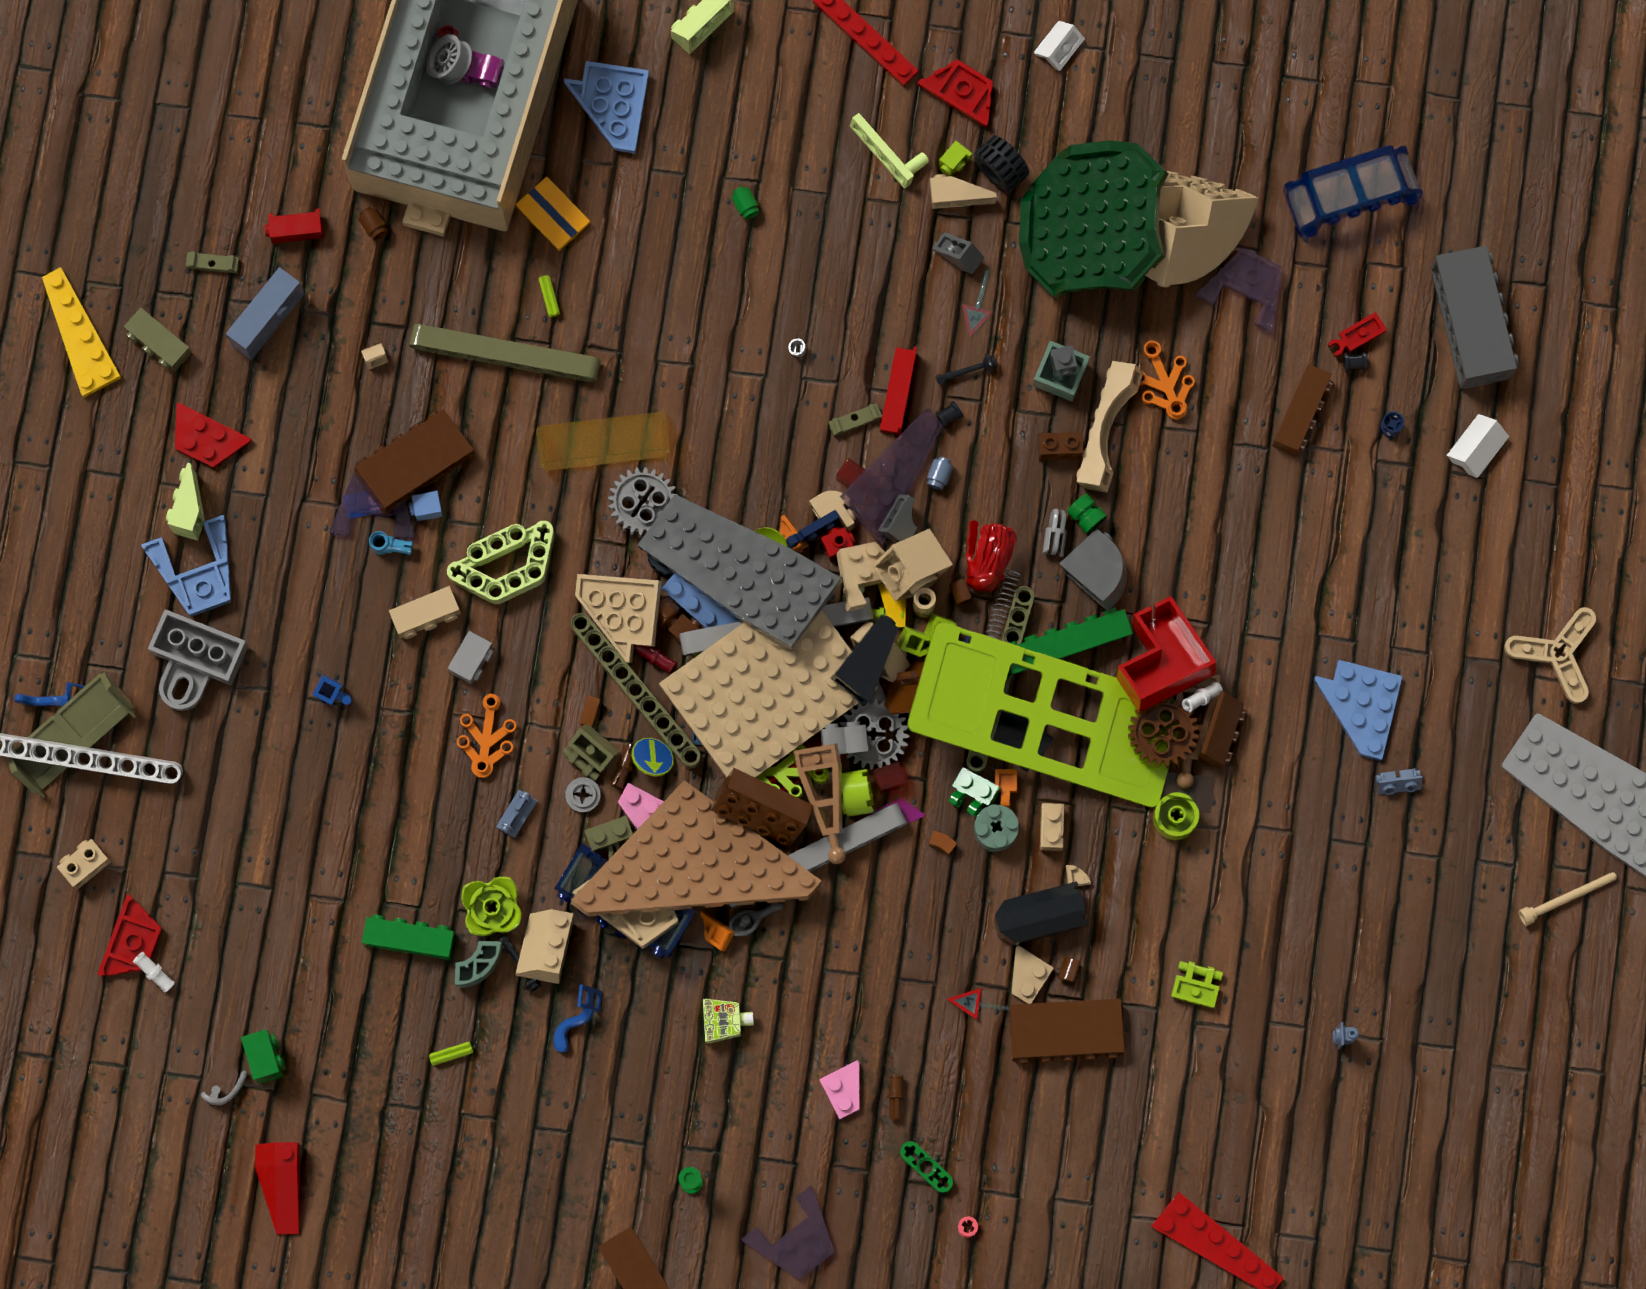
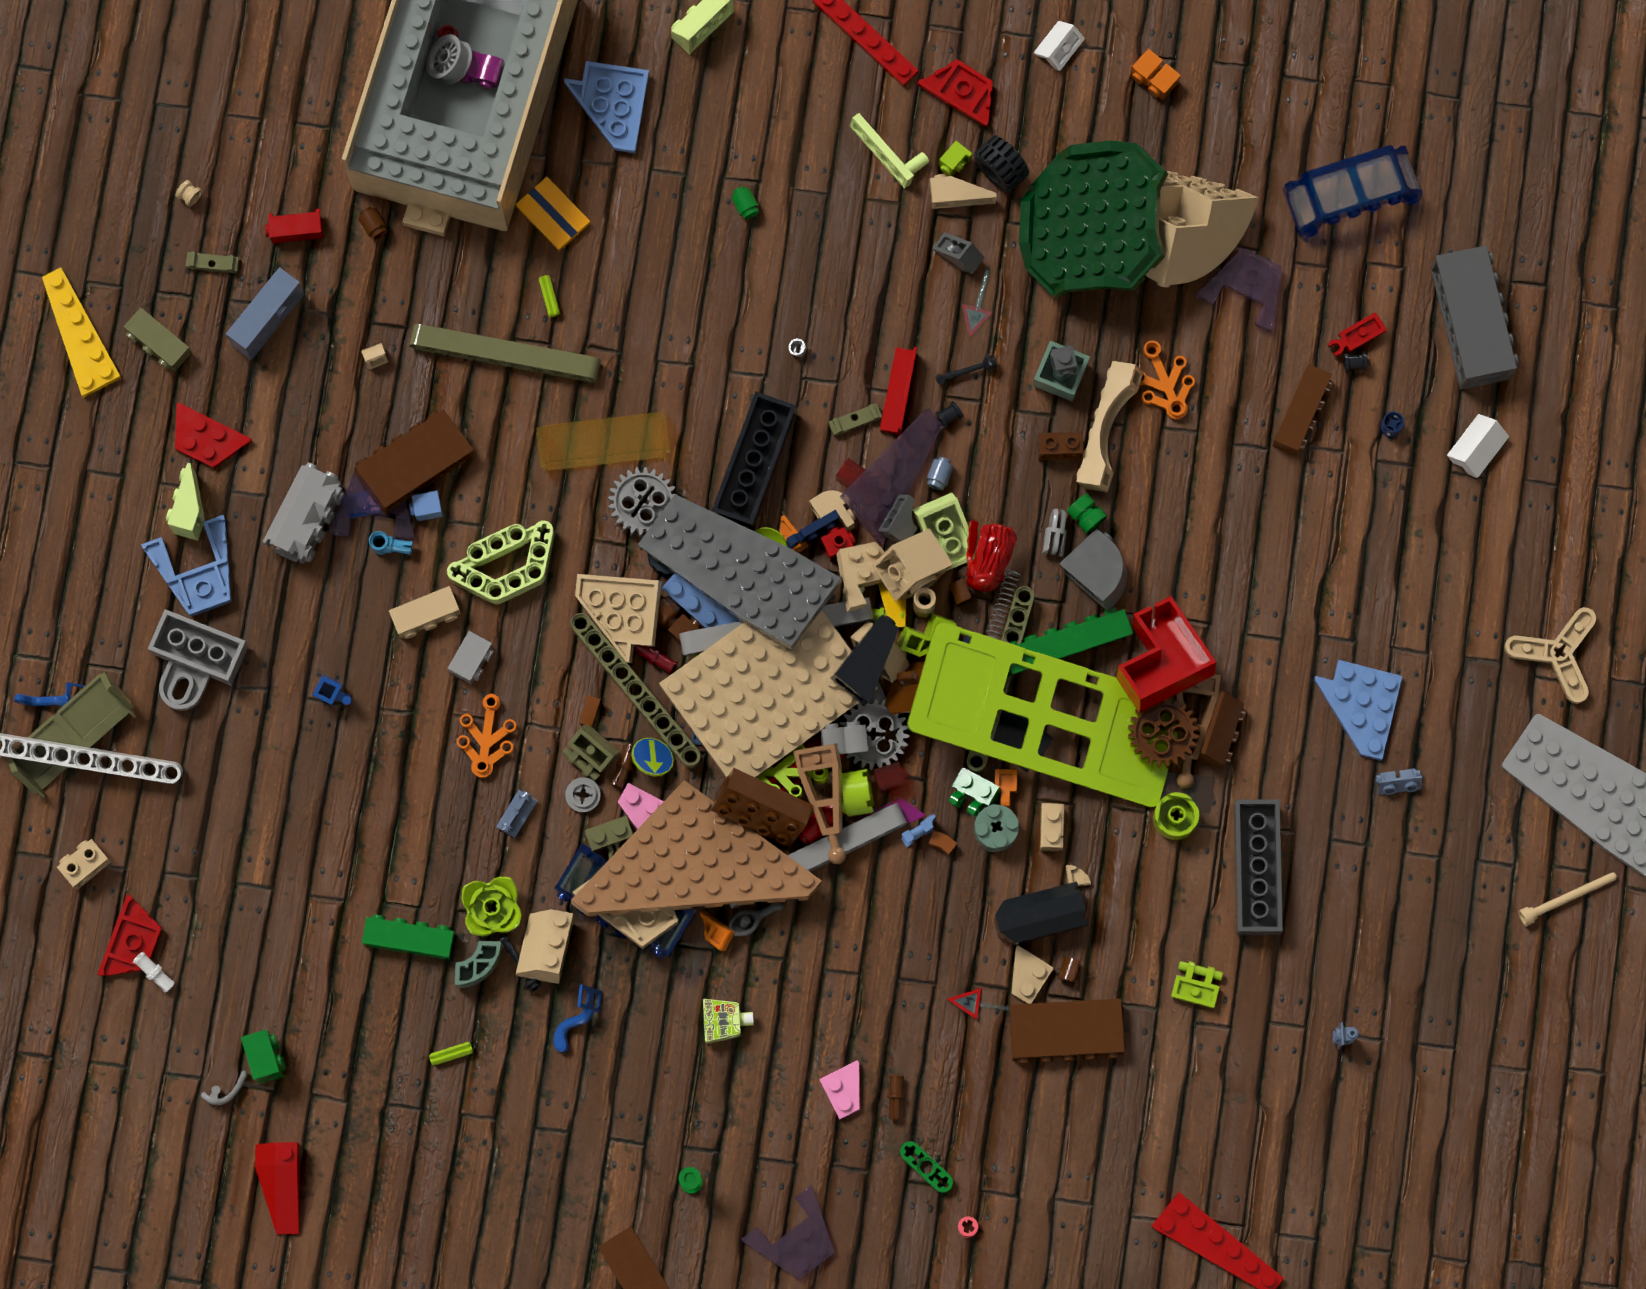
white pin [1182,682,1222,712] -> none
none -> tan wheel [175,180,202,207]
none -> light grey brick [263,462,345,564]
none -> black brick [711,391,797,531]
none -> red brick [798,805,844,845]
none -> medium blue piece [901,814,936,847]
none -> yellowish green slope [912,493,976,571]
none -> orange piece [1130,48,1181,100]
none -> dark grey brick [1233,800,1283,935]

